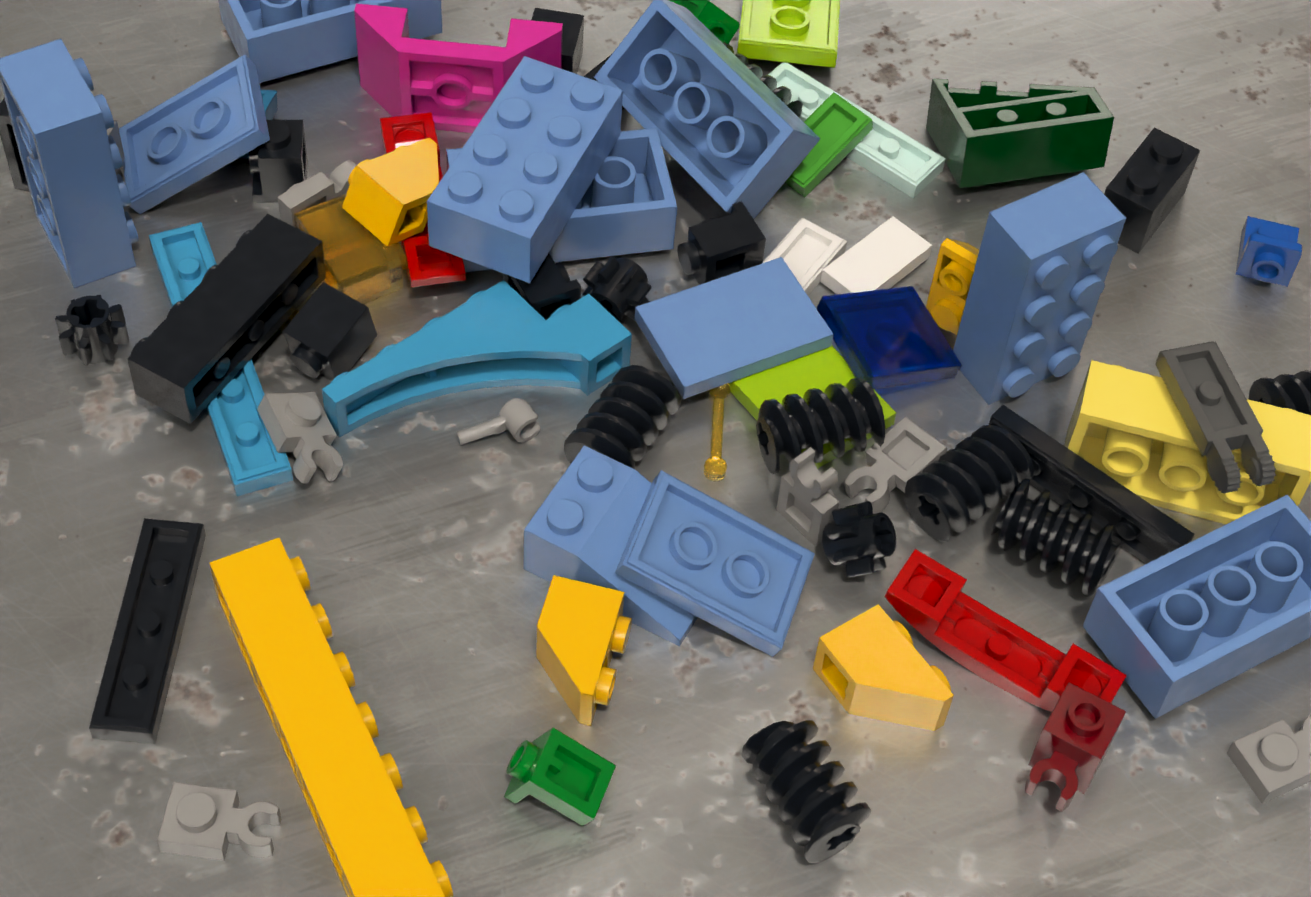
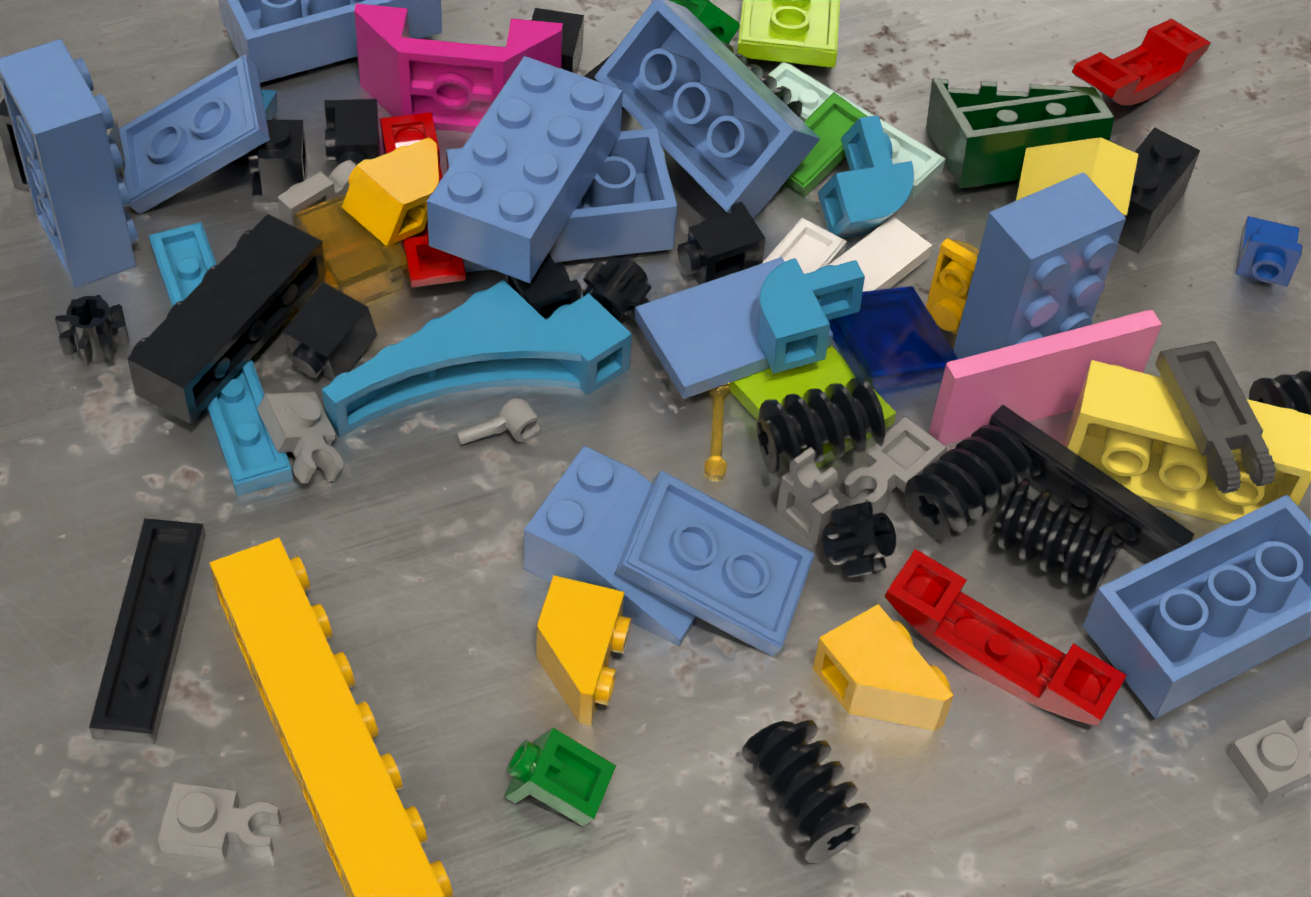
black piece [564,365,681,469] -> none
dark red brick [1025,682,1126,812] -> none
none -> black brick [324,99,380,166]
none -> dark azure brick [757,258,865,374]
none -> dark azure brick [817,115,914,239]
none -> bright pink tile [929,310,1162,445]
none -> light yellow brick [1016,137,1138,216]
none -> red slope [1072,18,1211,106]

